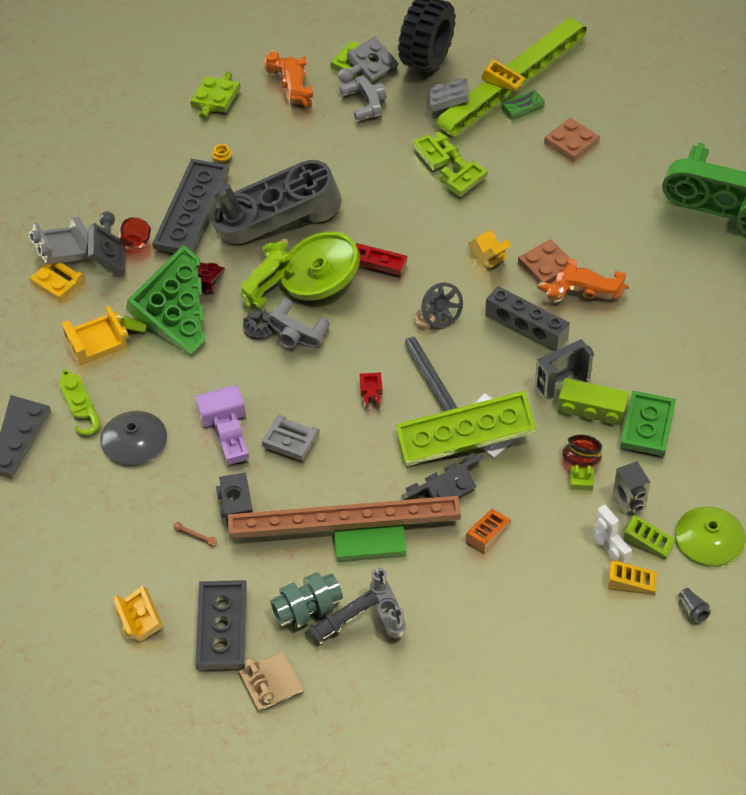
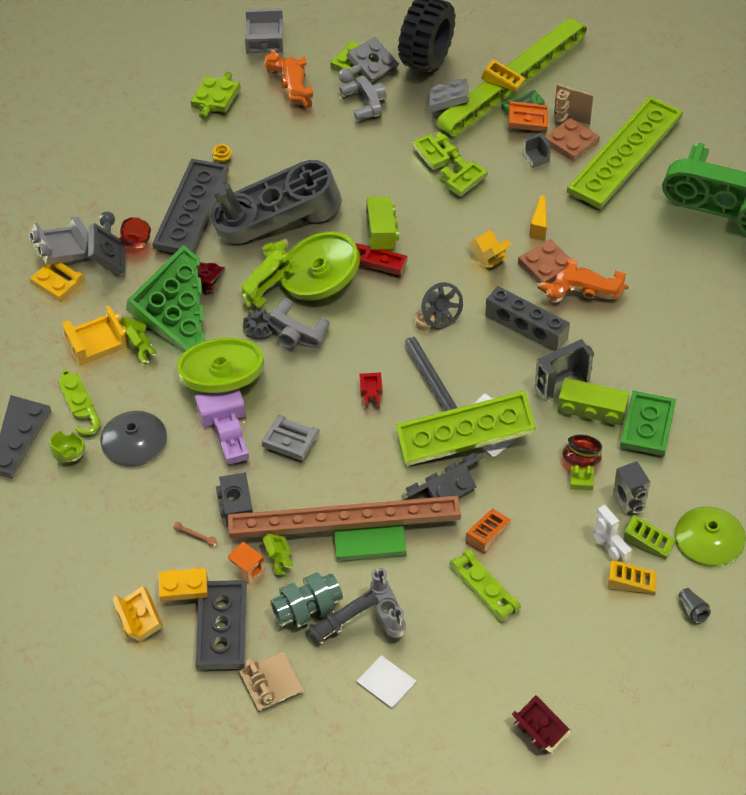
none -> lime hair [49,431,85,463]
none -> lime plate [125,325,157,363]
none -> yellow bracket [159,568,208,602]
none -> lime dish [177,338,264,393]
none -> orange panel [228,542,265,584]
none -> light grey panel [245,8,283,54]
none -> lime plate [262,534,293,576]
none -> white sticker [356,655,416,708]
none -> lime brick [366,197,399,250]
none -> lime plate [449,549,521,622]
none -> orange plate [508,101,548,132]
none -> dark red bracket [512,695,572,753]
none -> dark grey panel [523,132,551,168]
none -> yellow slope [529,195,547,240]
none -> tan hinge [554,84,594,125]
none -> lime plate [567,96,683,209]

